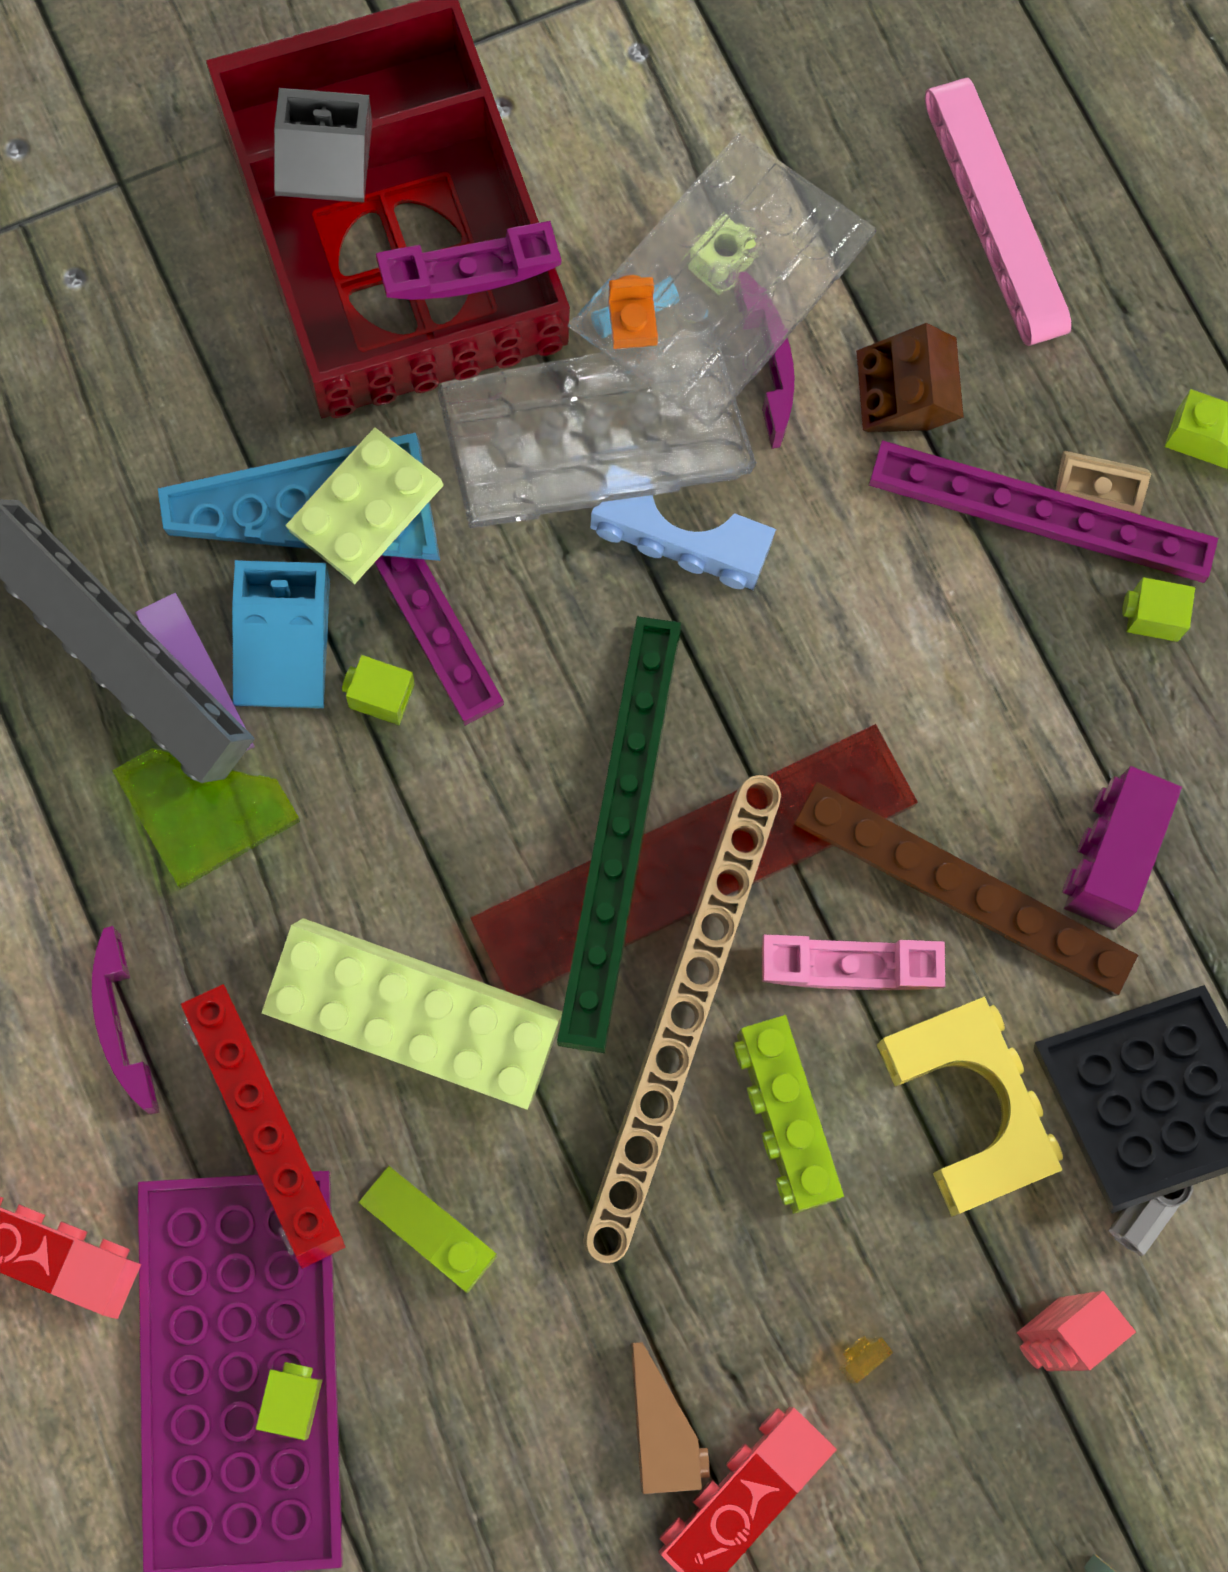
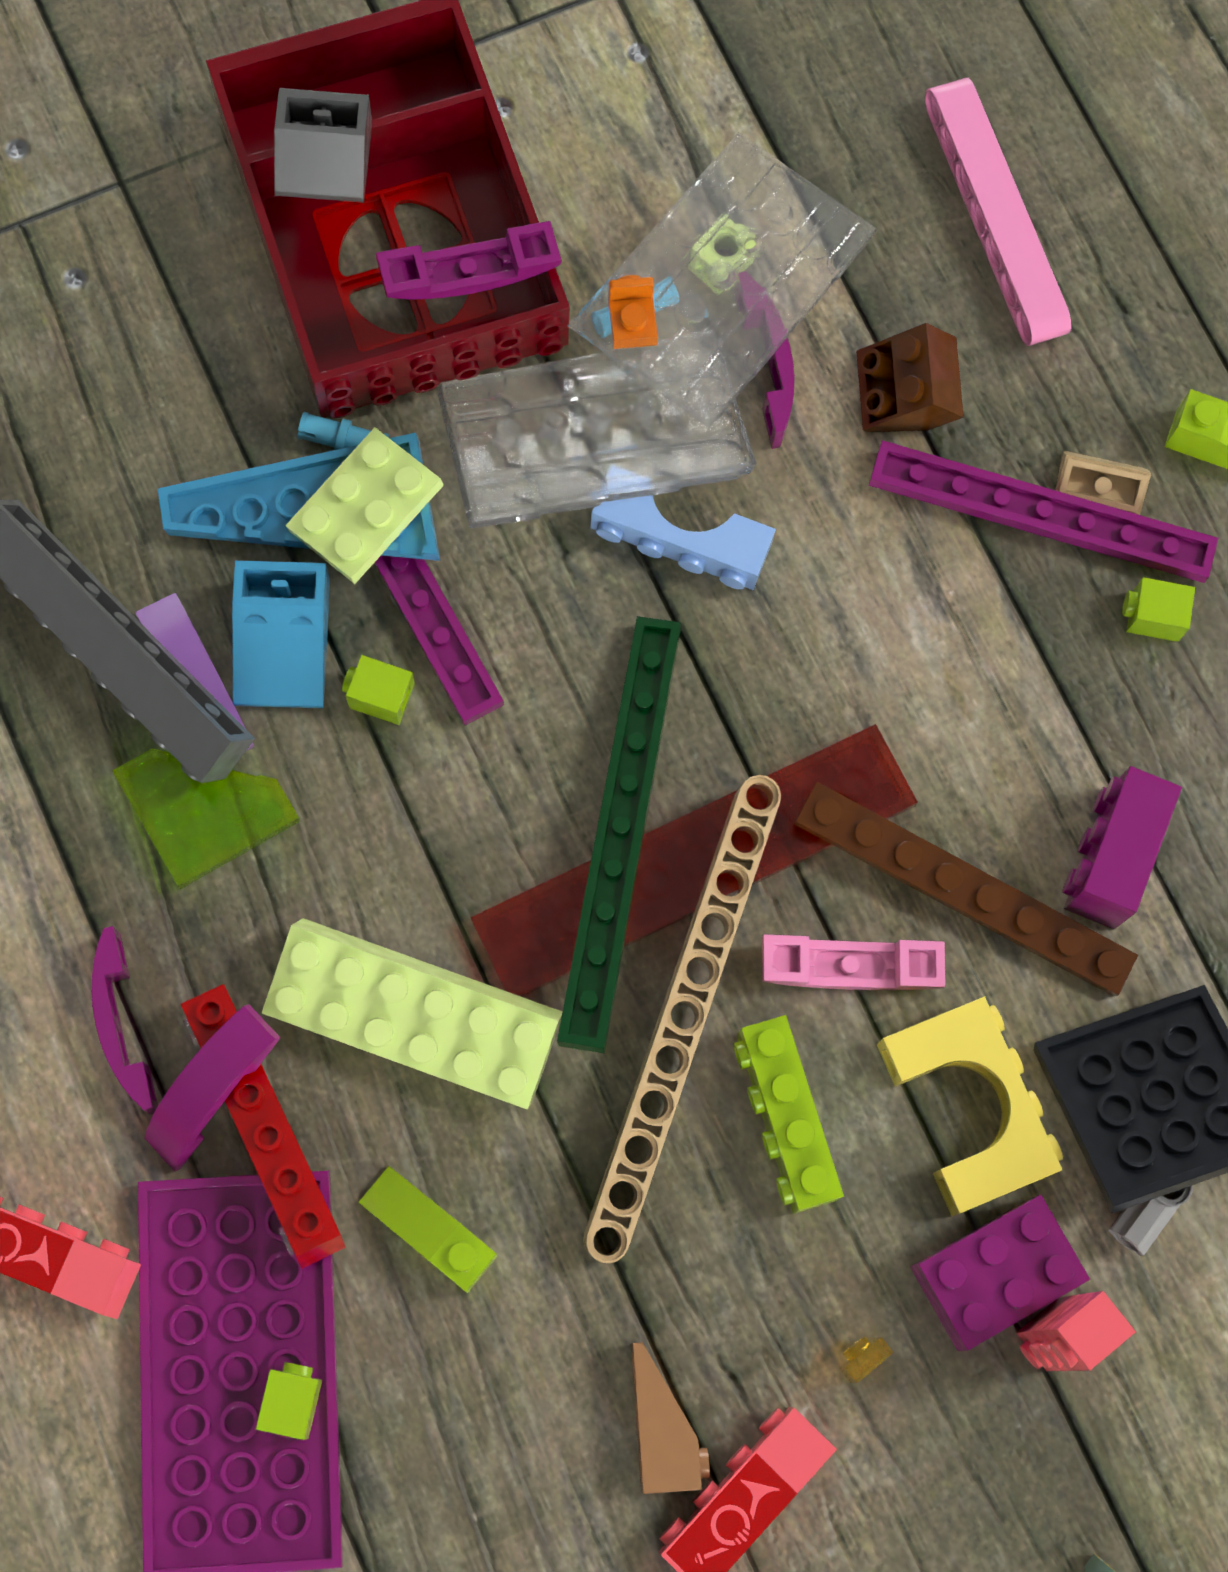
none -> magenta slope [144,1004,280,1172]
none -> medium azure pin [297,412,389,450]
none -> magenta brick [910,1195,1091,1351]

